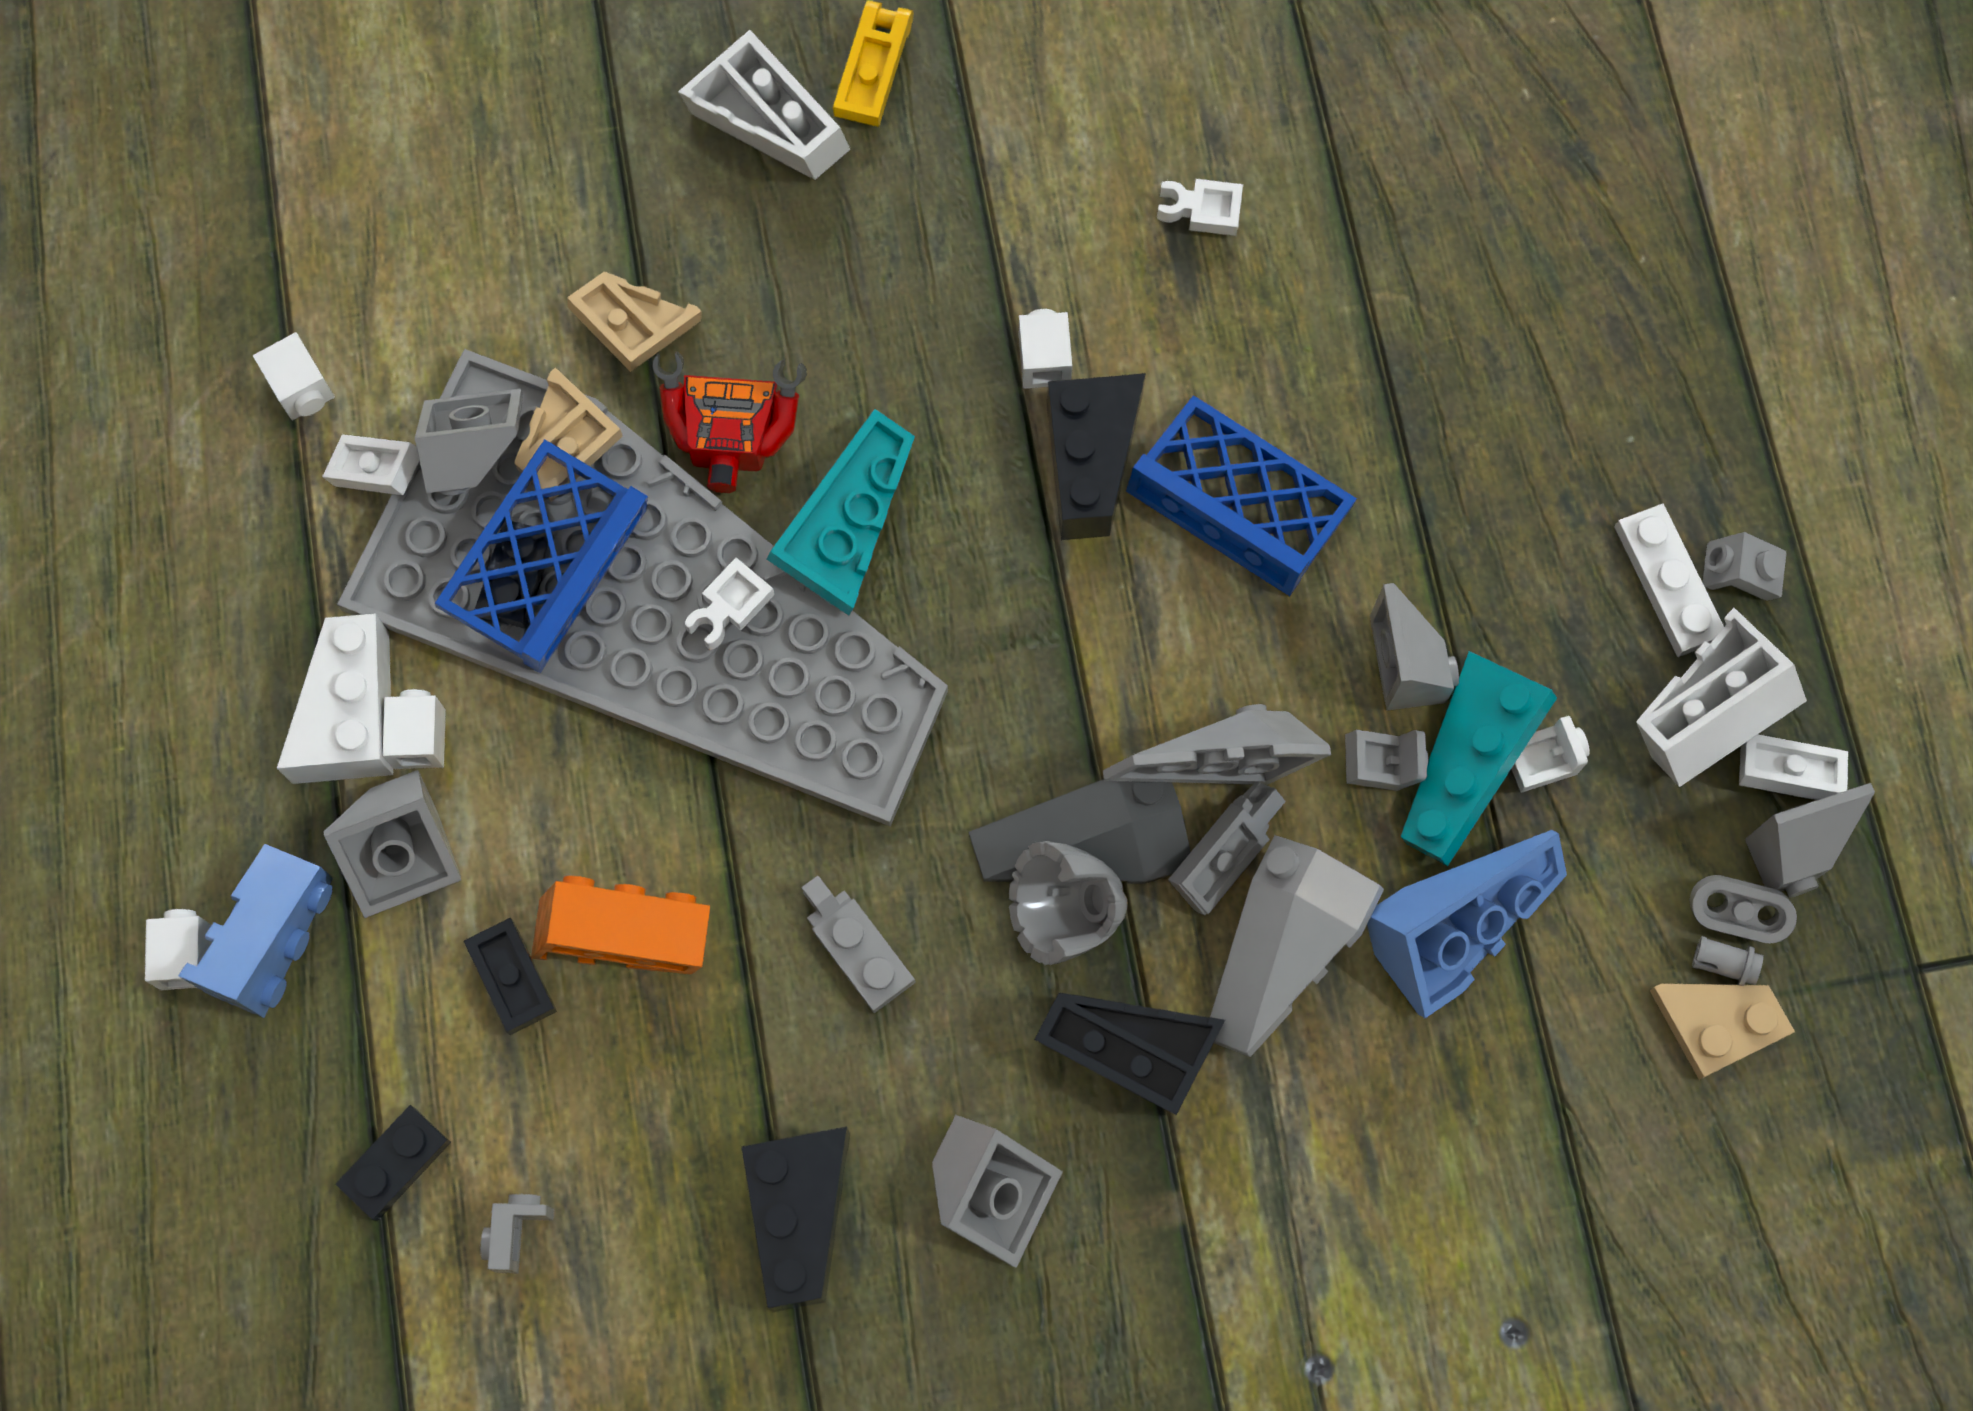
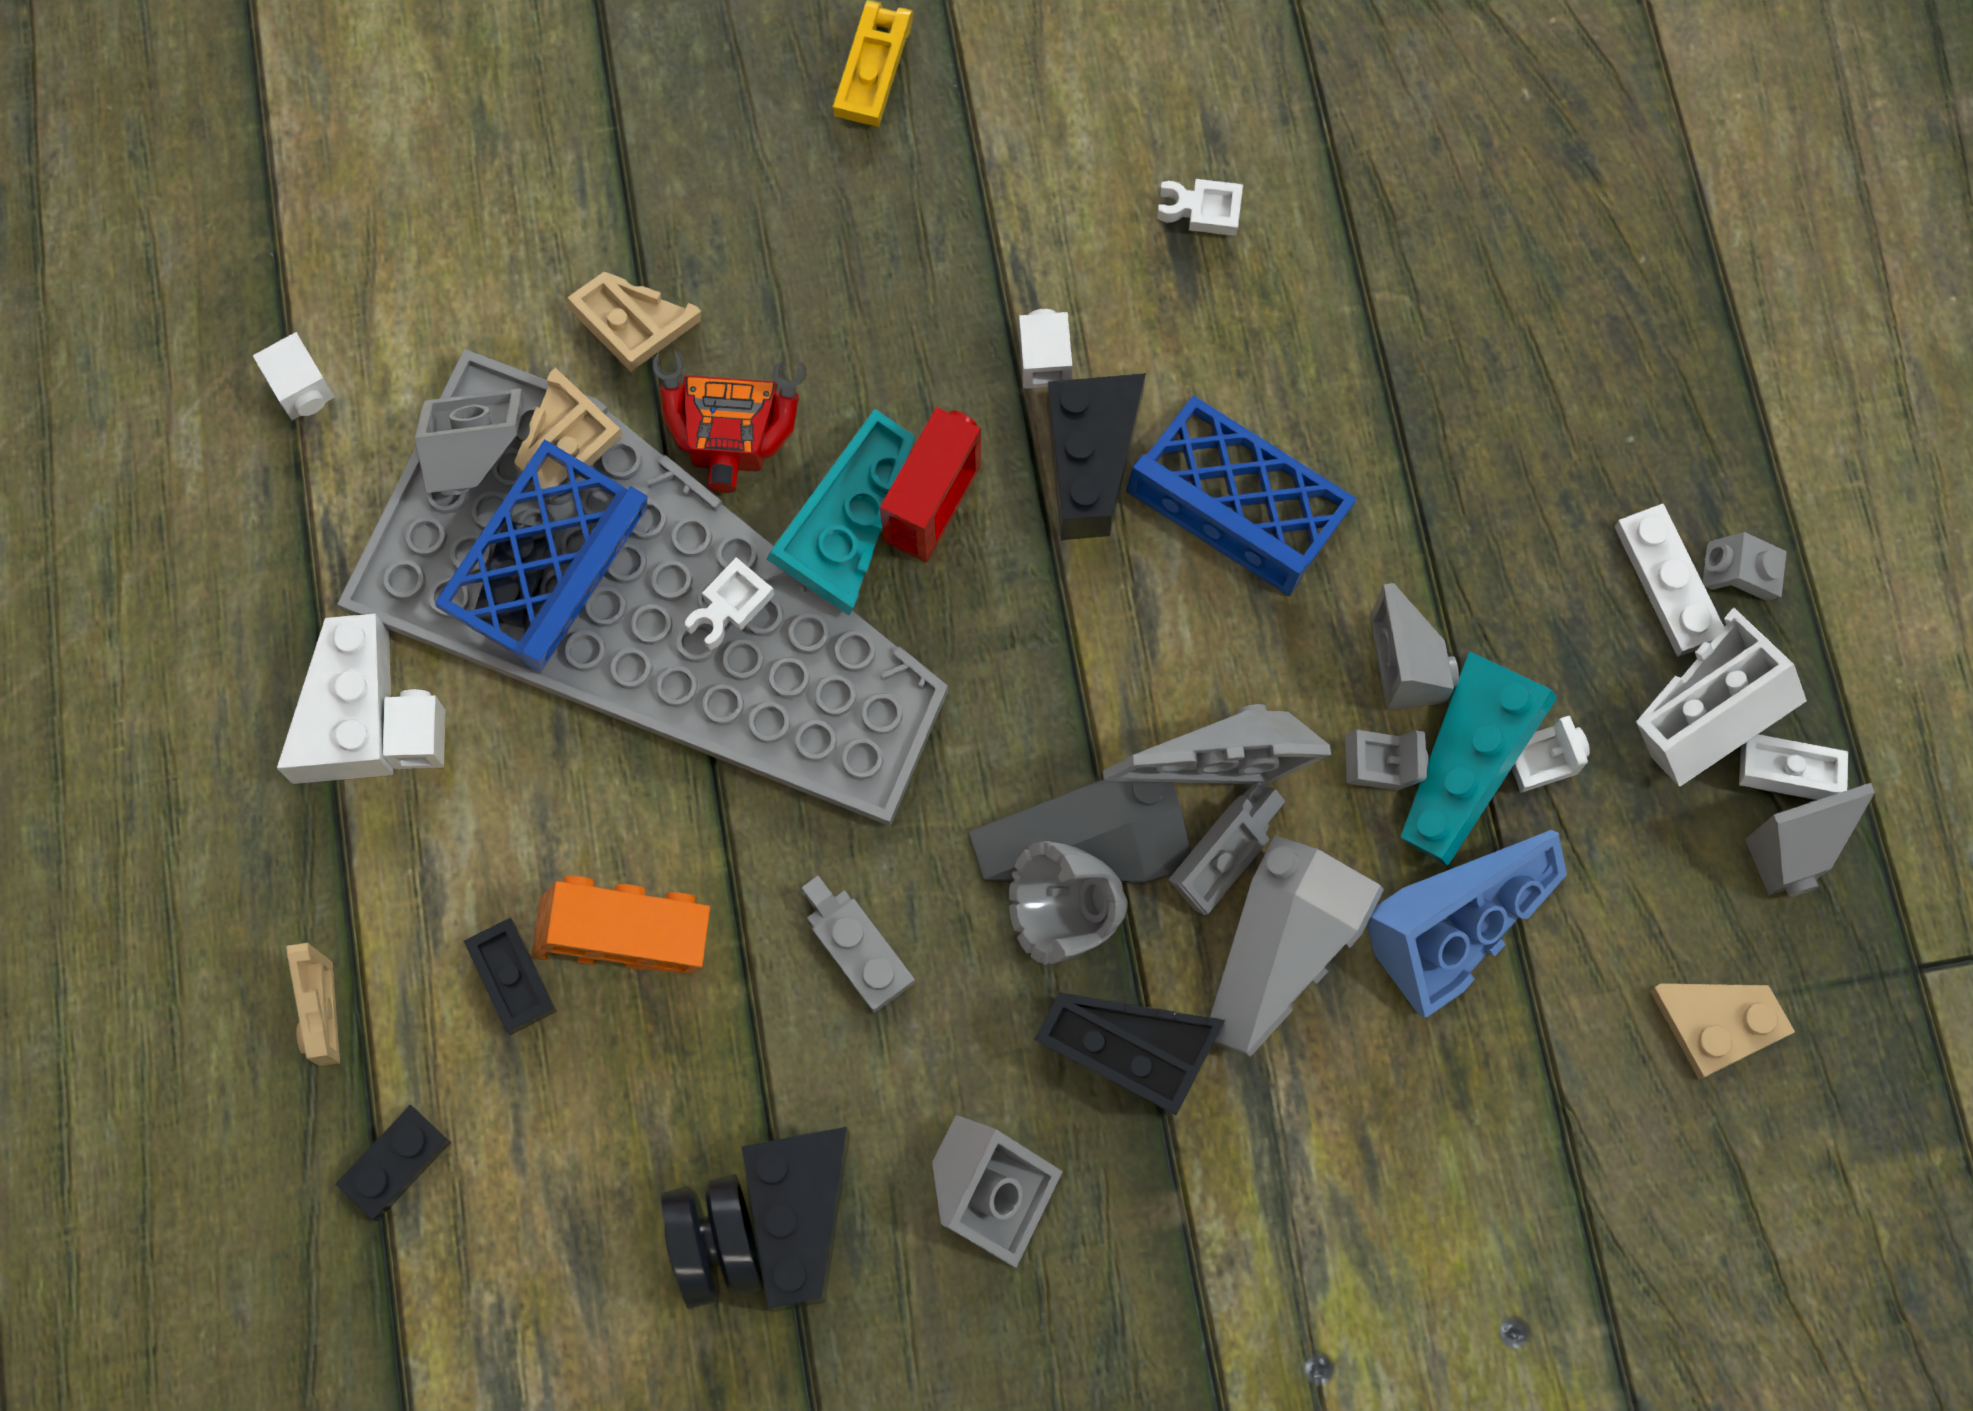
white brick [145,909,212,990] -> none
medium blue wedge [178,844,333,1018] -> none
white plate [322,434,419,495] -> none
light grey slope [324,770,461,918] -> none
light grey bracket [481,1194,554,1274] -> none
white wedge [678,30,850,180] -> none
light grey plate [1690,875,1797,943] -> none
light grey pin [1692,936,1764,986] -> none
none -> tan wing [286,943,340,1066]
none -> black wheel [661,1174,764,1309]
none -> red window [880,407,981,563]

